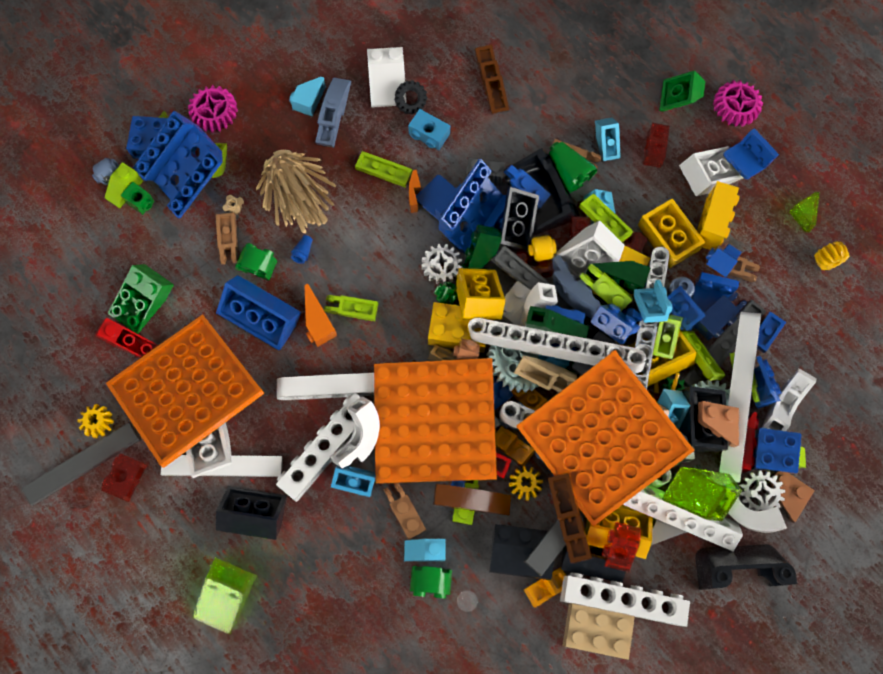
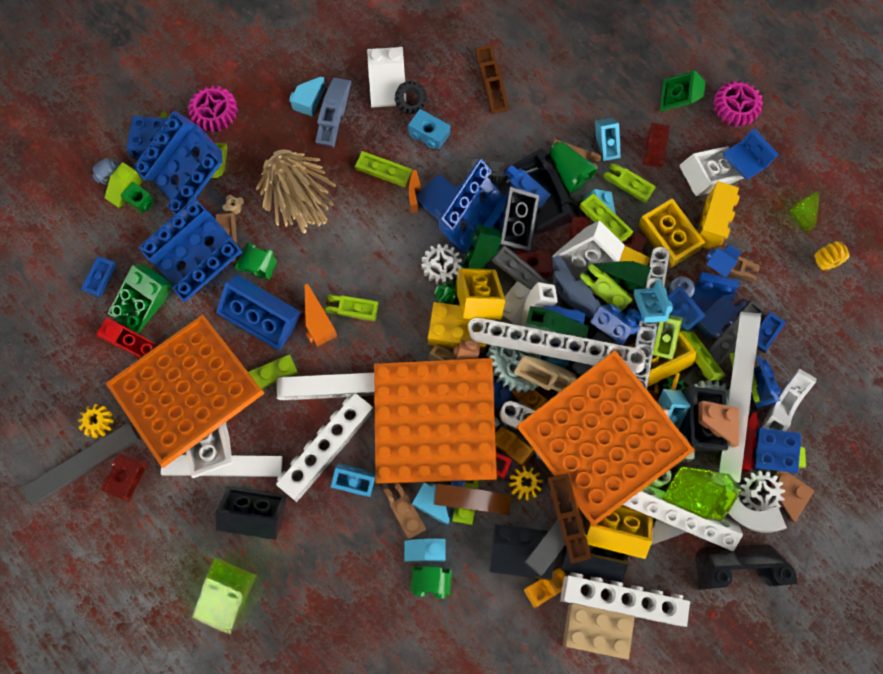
blue cone [291,235,313,264] -> none
white arch [330,397,380,469] -> none
clear plate [457,591,478,612] -> none
yellow head [528,235,557,261] -> none
clear red brick [602,522,641,572] -> none
none -> blue plate [81,256,117,298]
none -> blue slope [138,198,242,303]
none -> lime plate [248,354,298,389]
none -> medium azure slope [412,482,449,525]
none -> lime hinge [603,163,656,204]

